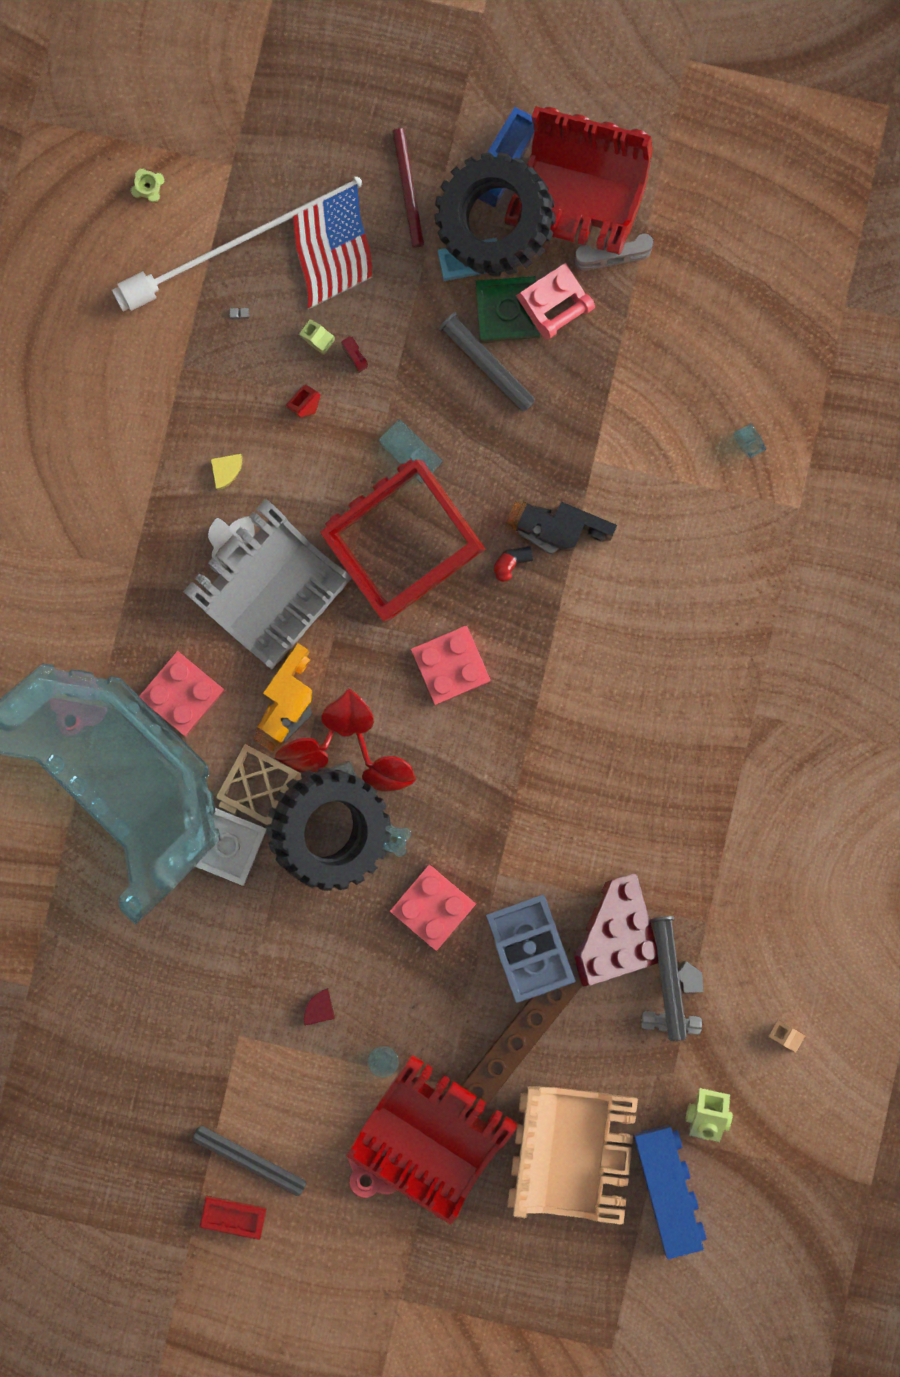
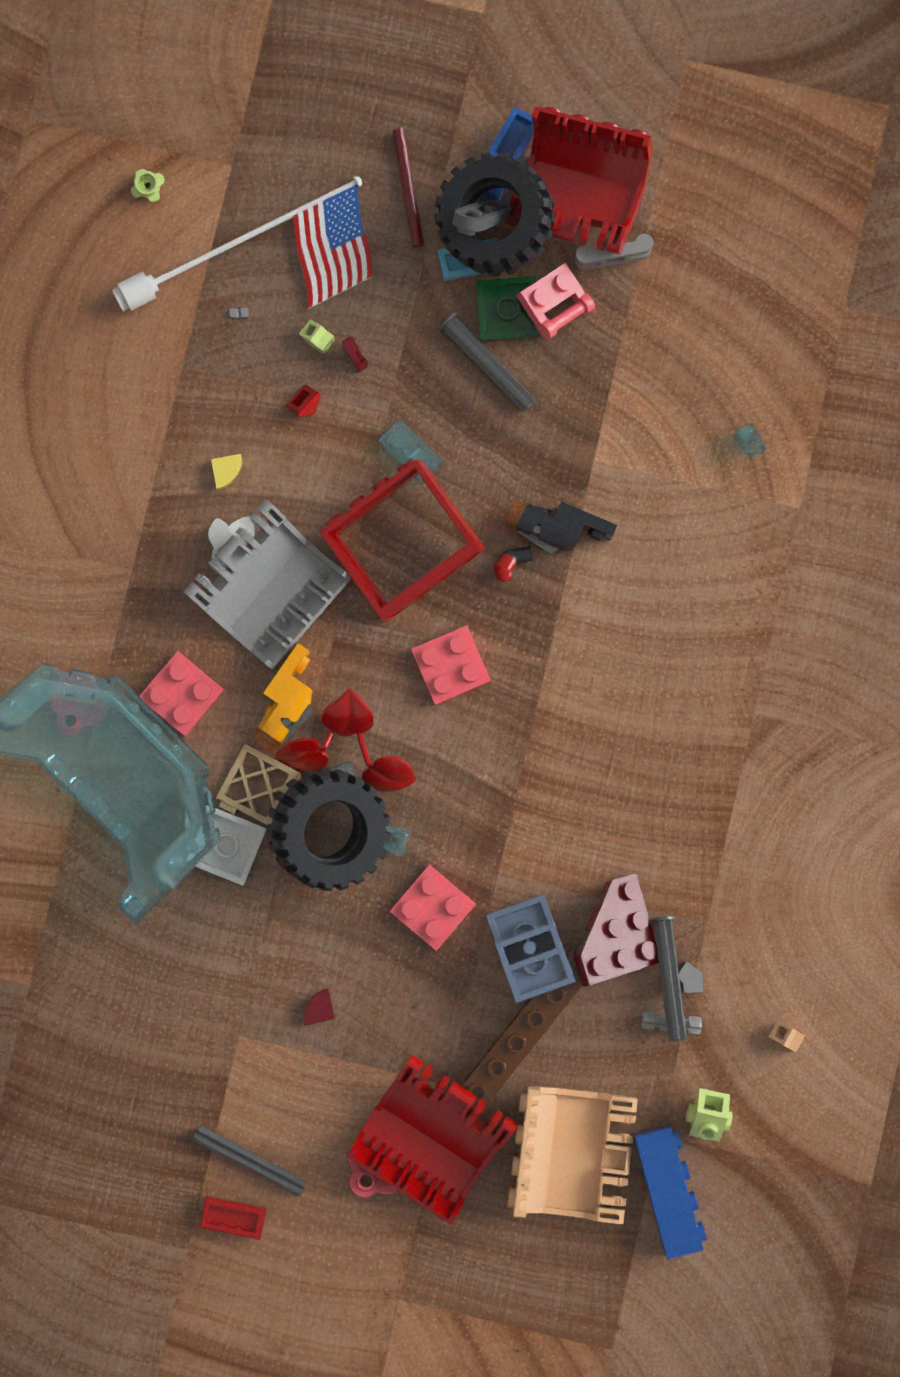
clear light blue plate [368,1046,399,1078] -> none
none -> dark grey plate [452,199,512,235]

